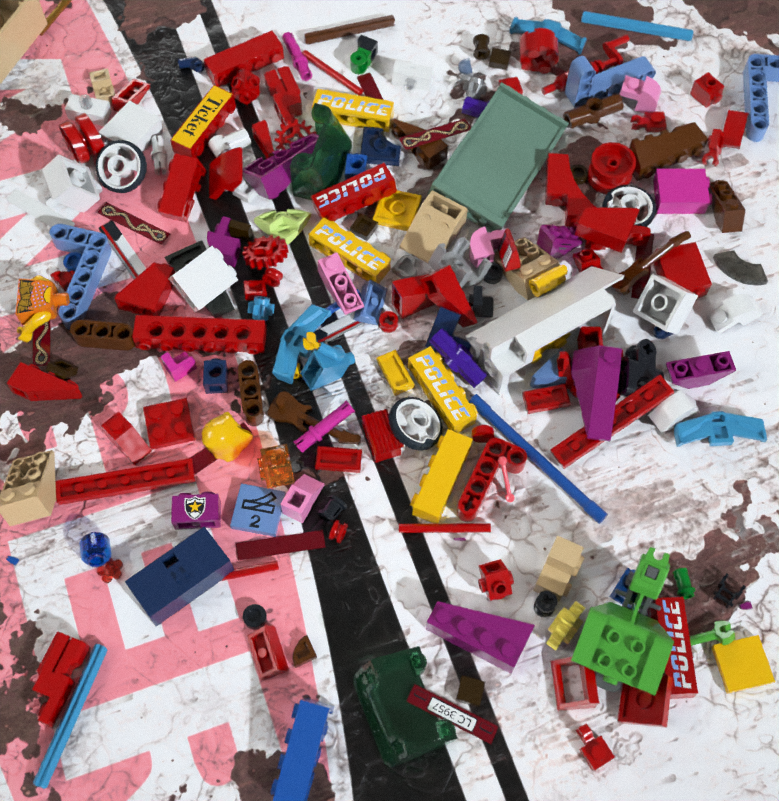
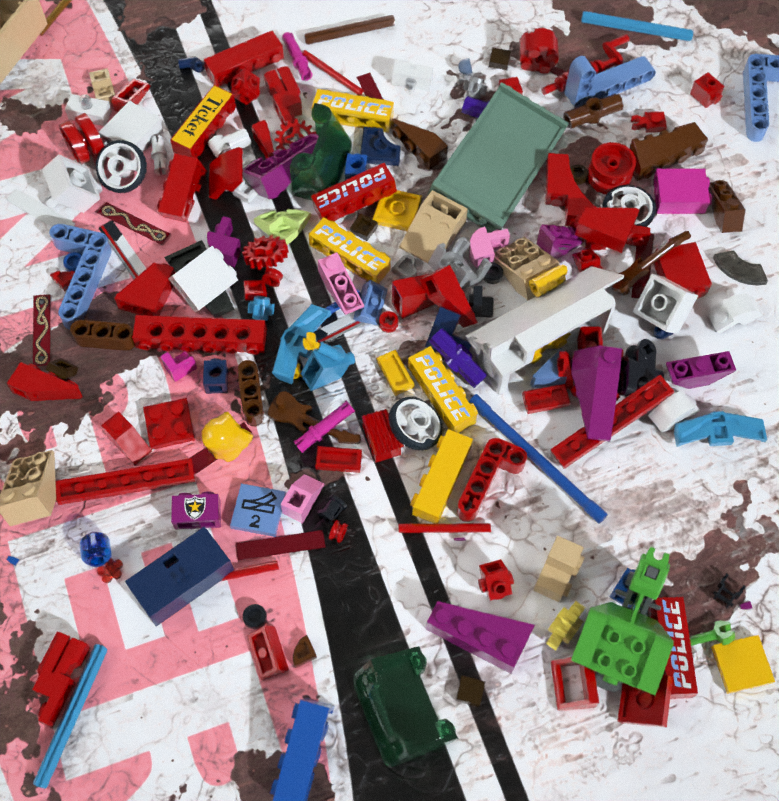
torso [15,275,70,342] -> none
dark brown tile [229,219,253,242] -> none
clear orange brick [257,444,295,489] -> none
green leg [350,34,378,75] -> none
sticker [398,118,471,150] -> none
sticker [407,684,499,744] -> none
red tile [472,425,495,443] -> none
dark brown bush [473,34,490,60] -> none
slope [498,228,521,271] -> none
coral hinge [498,456,515,502] -> none
dark azure plate [509,17,587,55] -> none
black bush [534,591,557,618] -> none
red plate [575,723,615,771] -> none
bright pink brick [620,75,661,113] -> none
green pin [672,568,695,600] -> none
red plate [702,129,725,167] -> none
red slope [723,110,749,149] -> none

